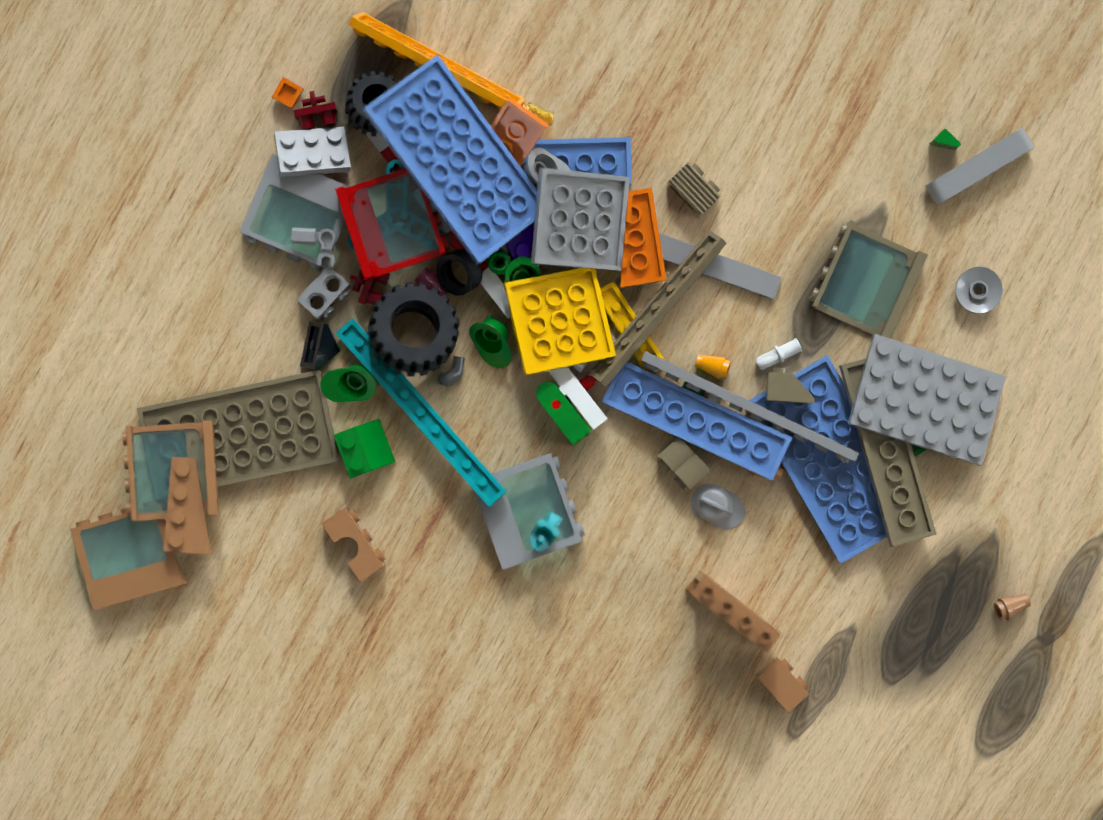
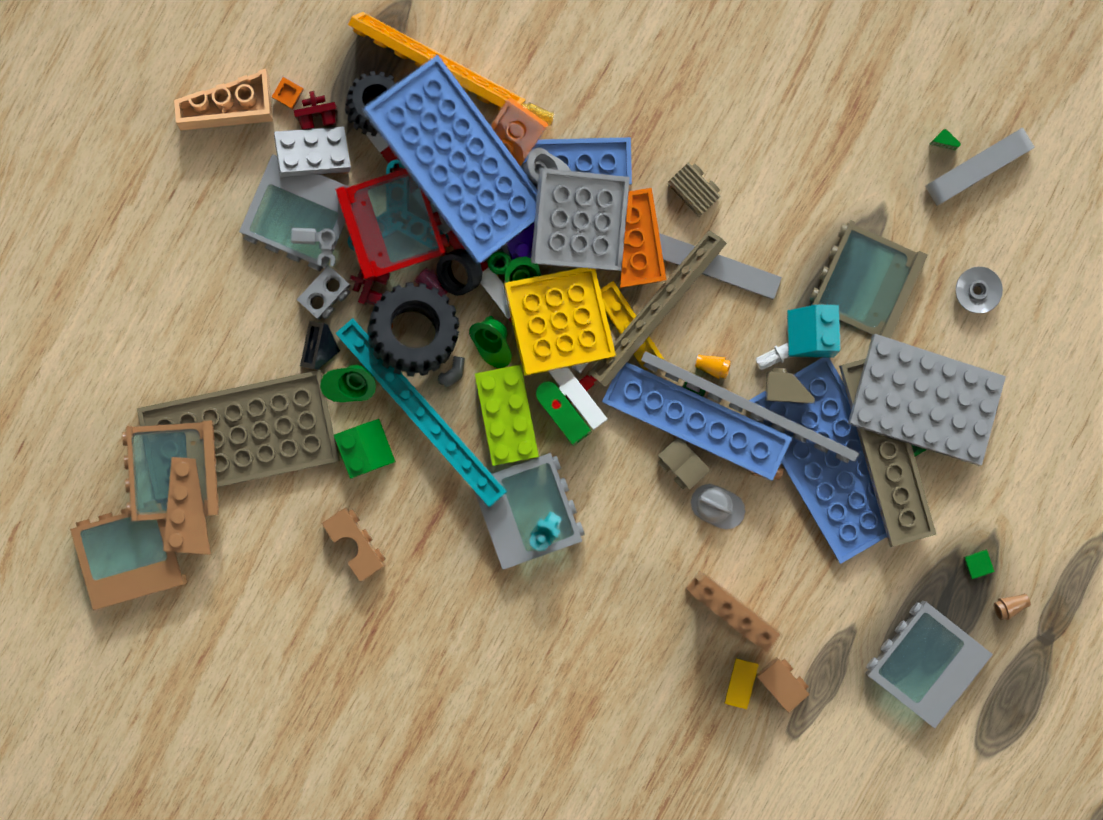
none -> light nougat wedge [174,68,273,130]
none -> lime brick [475,365,539,466]
none -> yellow tile [724,658,759,710]
none -> teal slope [787,305,840,358]
none -> panel [865,600,993,728]
none -> green tile [964,549,995,579]

